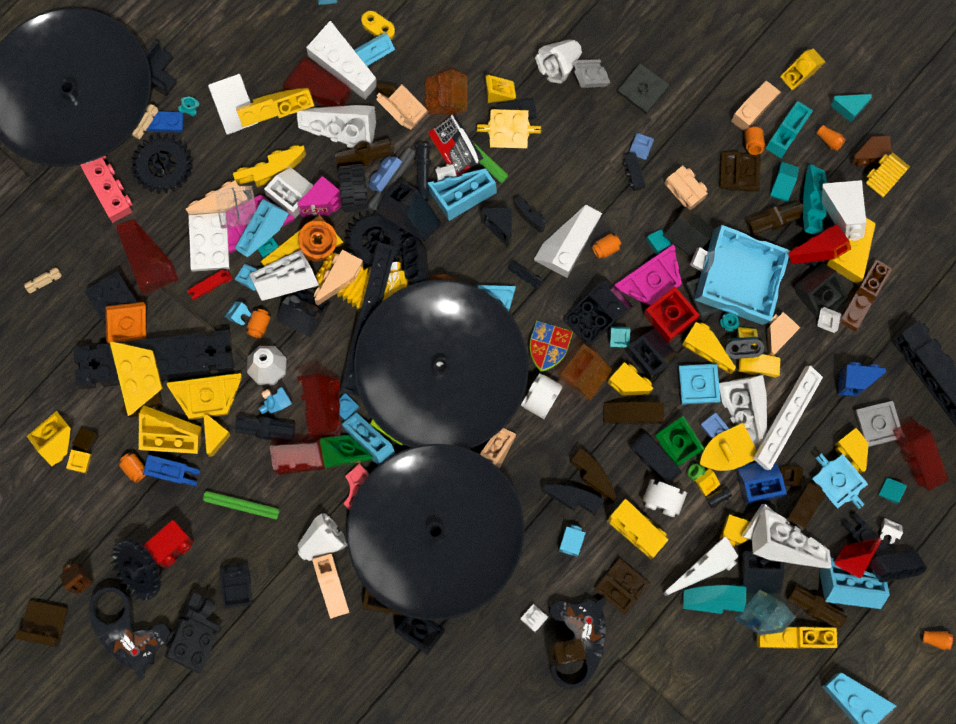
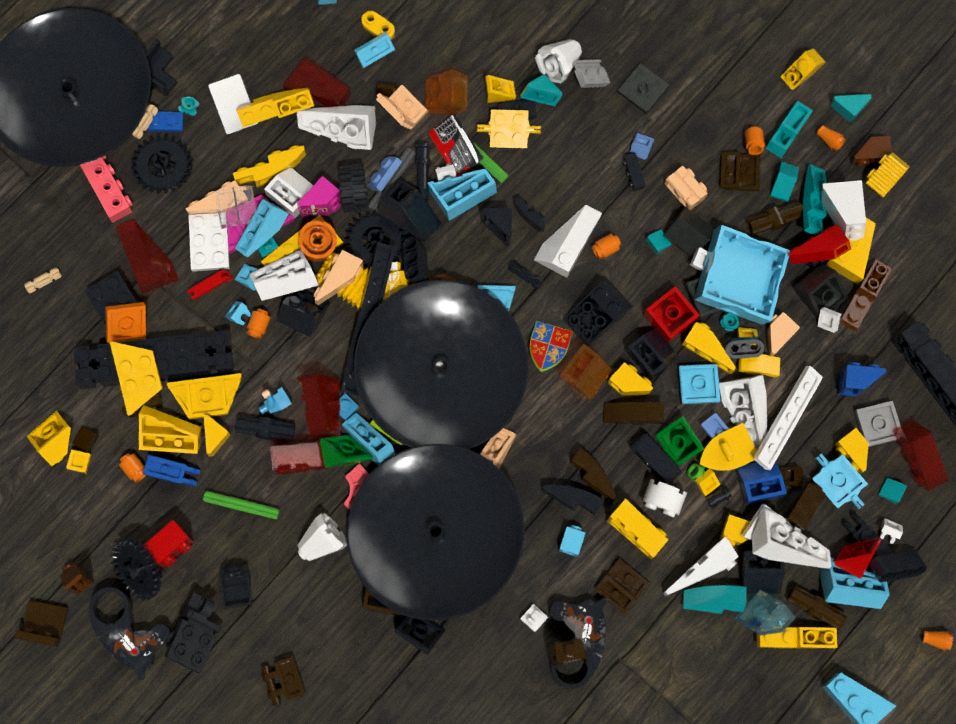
white cone [247,346,287,385] -> none
white wedge [306,21,377,99] -> none
light nougat slope [312,554,349,619] -> none
dark brown piece [335,138,394,168] -> none
white brick [521,373,563,419] -> none
tile [610,326,630,347] -> none
dark pink wing [614,245,682,306] -> none
light nougat slope [732,81,780,132] -> none
none -> dark brown plate [261,656,306,706]
none -> teal slope [521,74,562,107]

